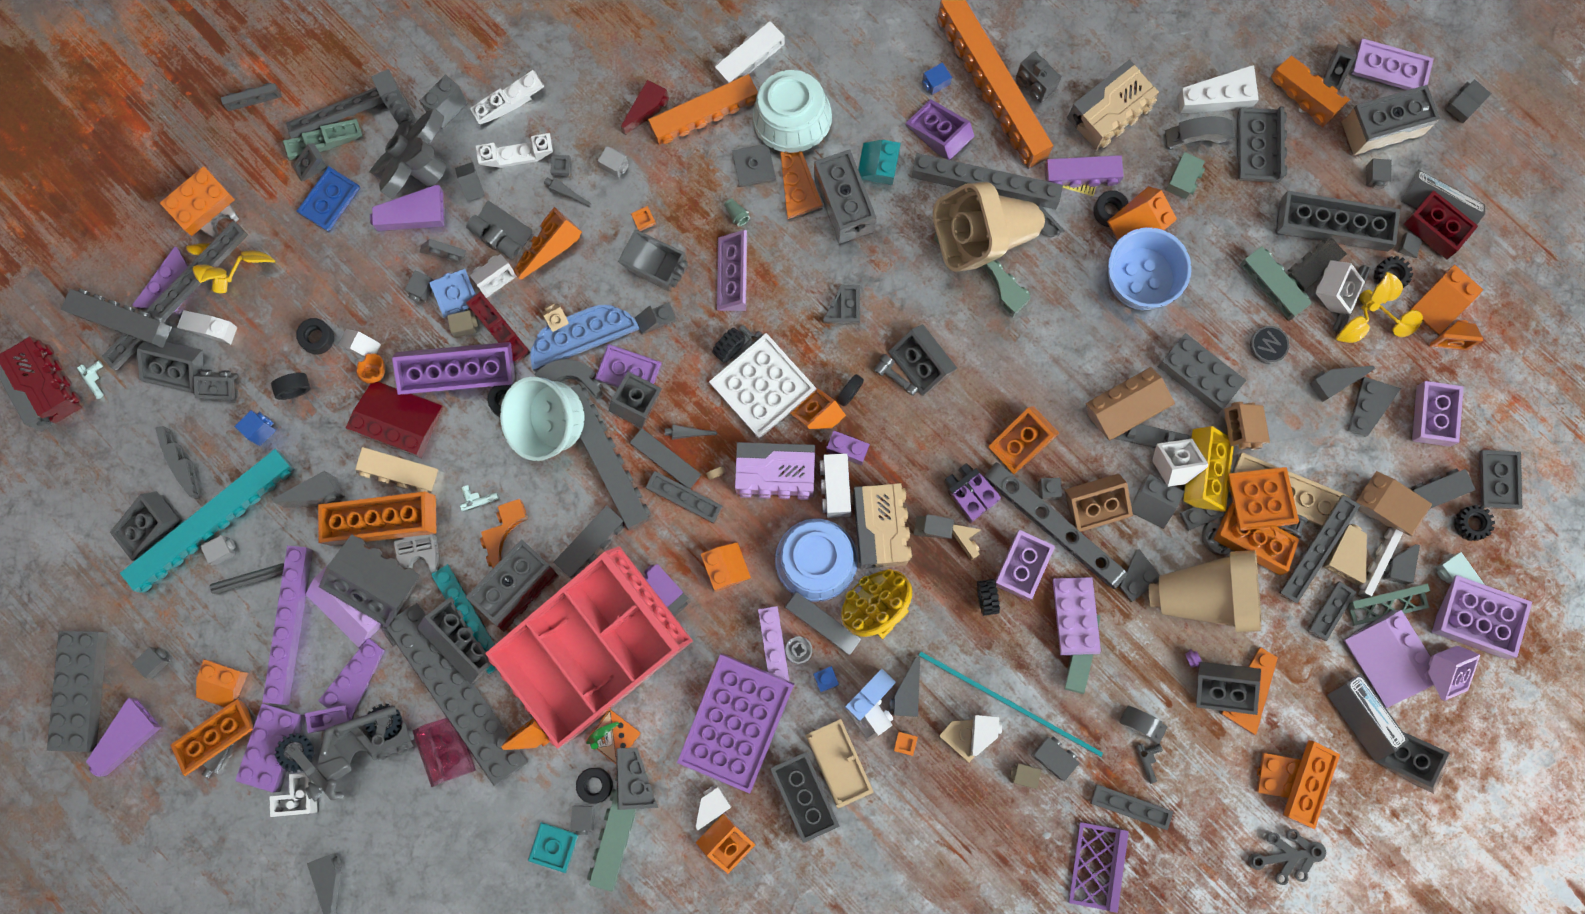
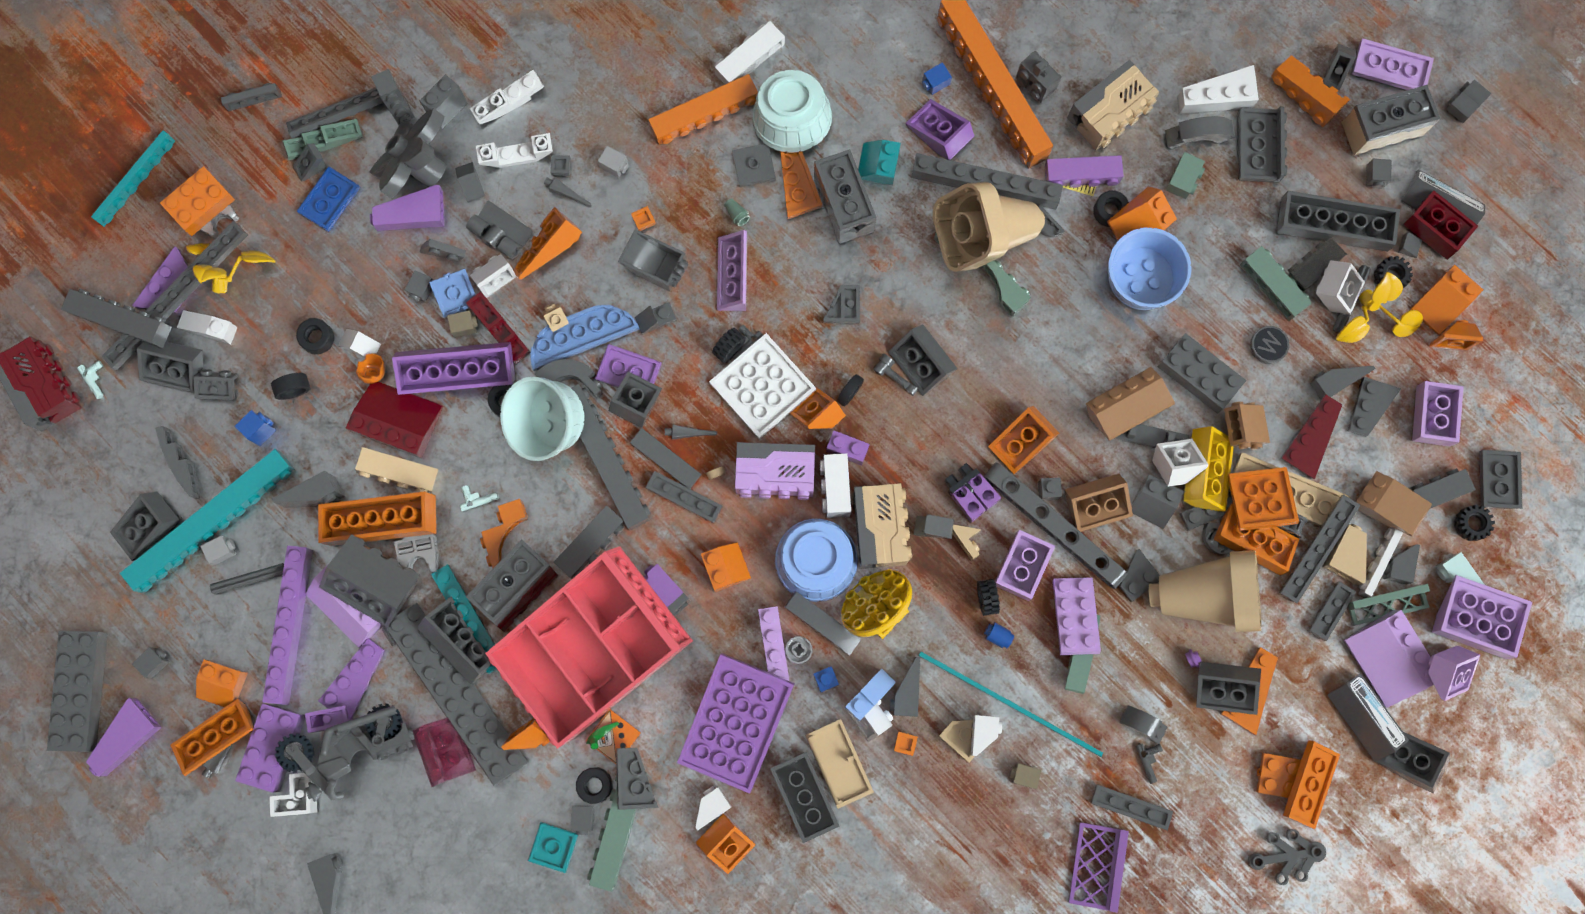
dark red slope [621,80,669,135] -> none
dark grey brick [1031,737,1080,782] -> none
none -> teal plate [91,130,175,227]
none -> blue brick [984,622,1014,649]
none -> dark red wing [1281,394,1342,479]

